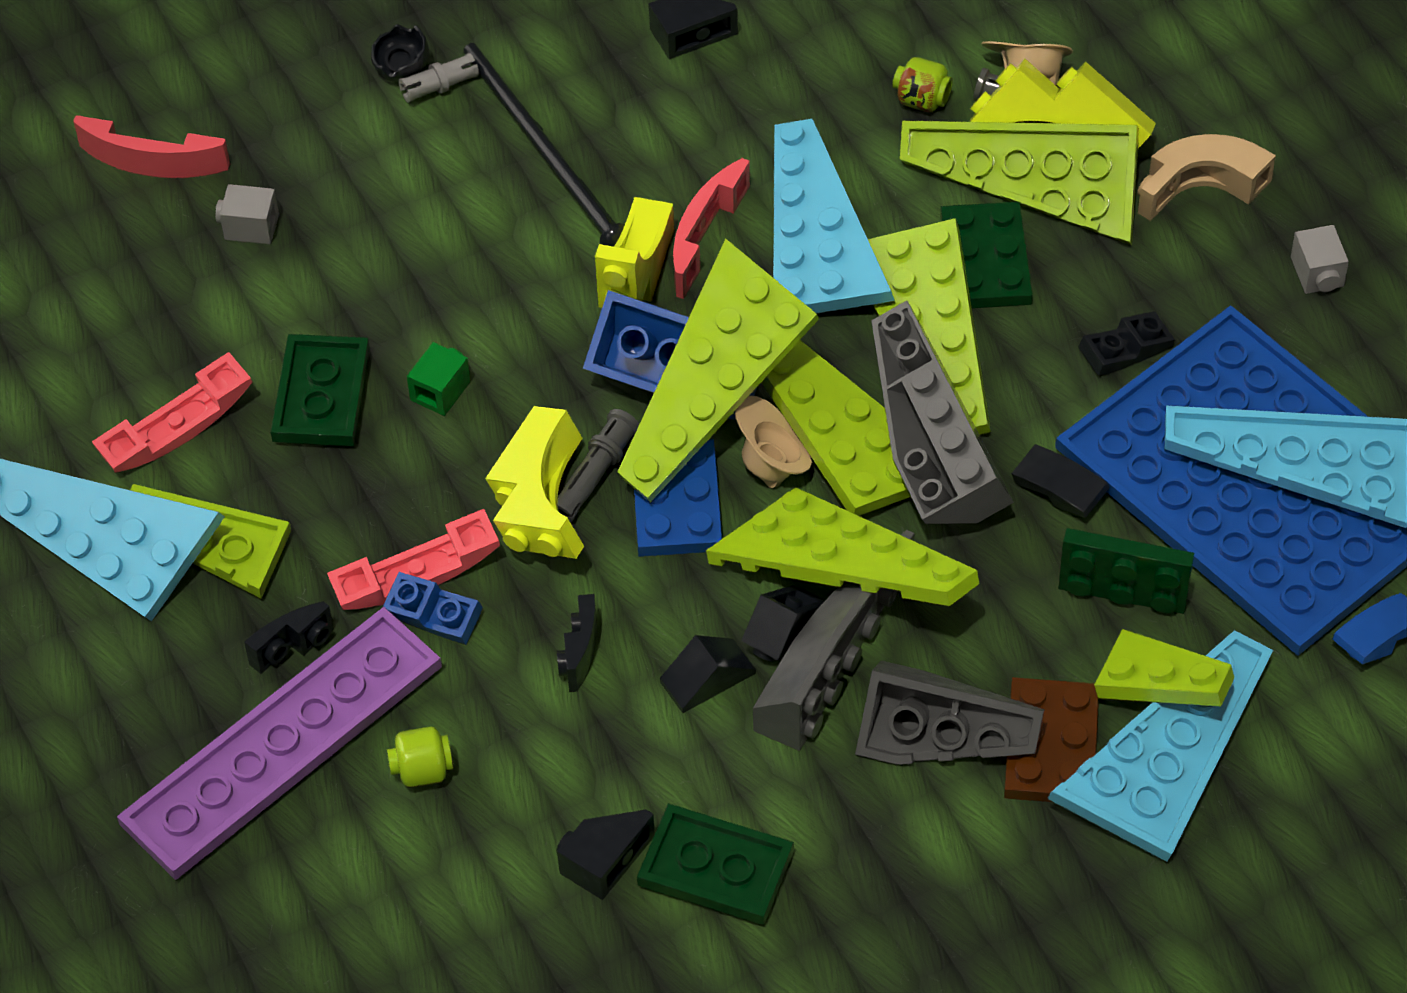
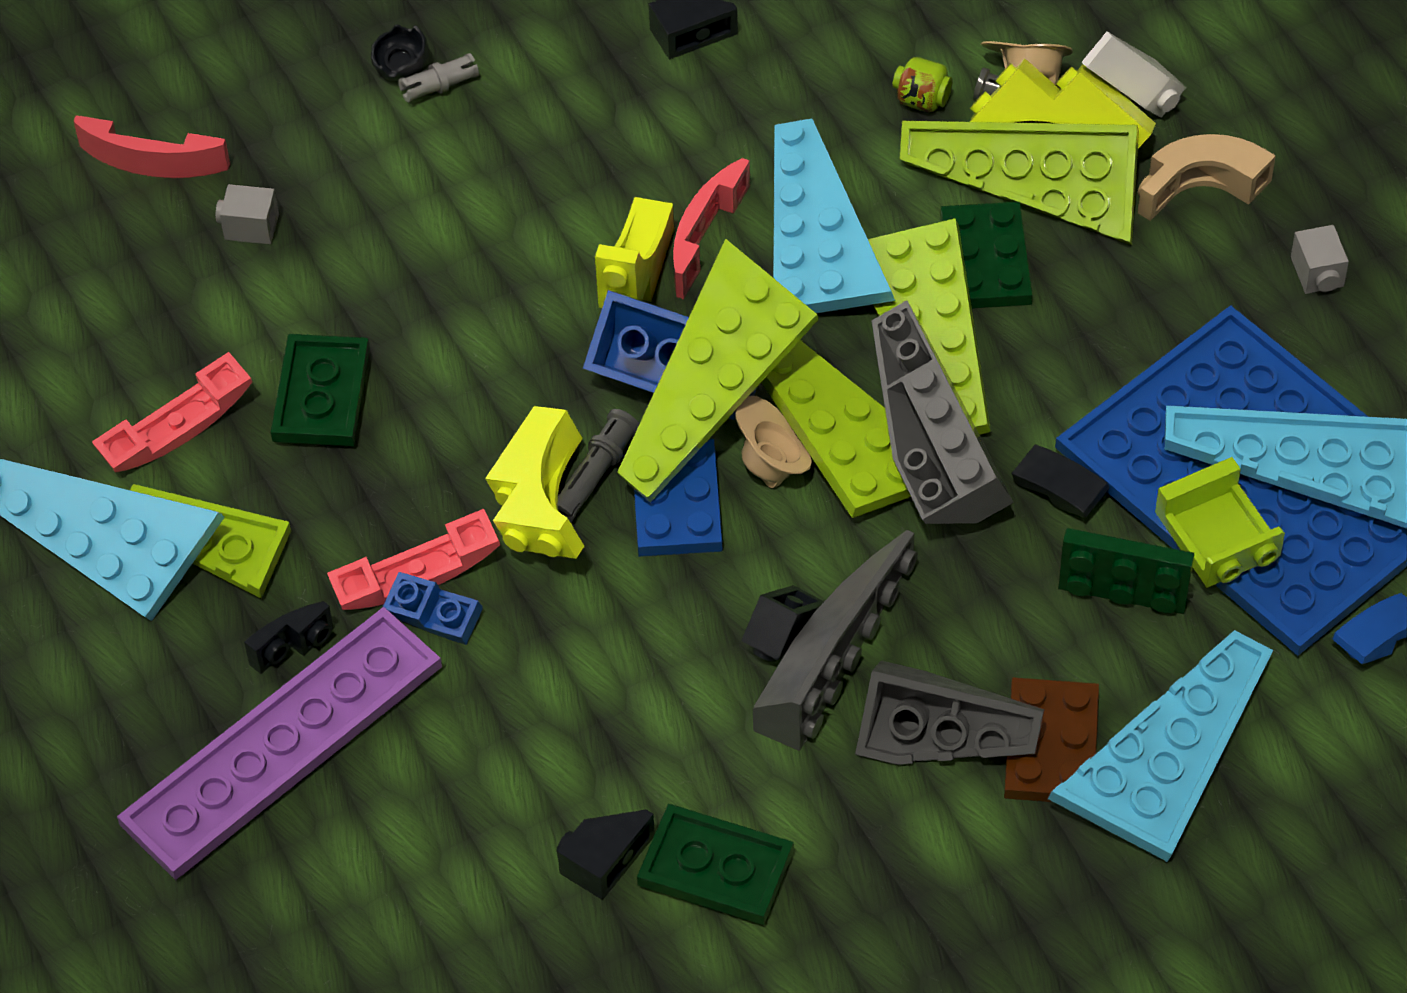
lime head [387,727,453,788] -> none
green brick [407,342,471,416] -> none
black bar [463,43,625,247] -> none
black slope [557,594,597,692] -> none
black slope [660,635,756,713] -> none
lime wing [706,488,979,606] -> none
black slope [1078,311,1175,376] -> none
lime wing [1094,629,1235,707] -> none
none -> white slope [1082,32,1186,117]
none -> lime panel [1155,457,1285,588]

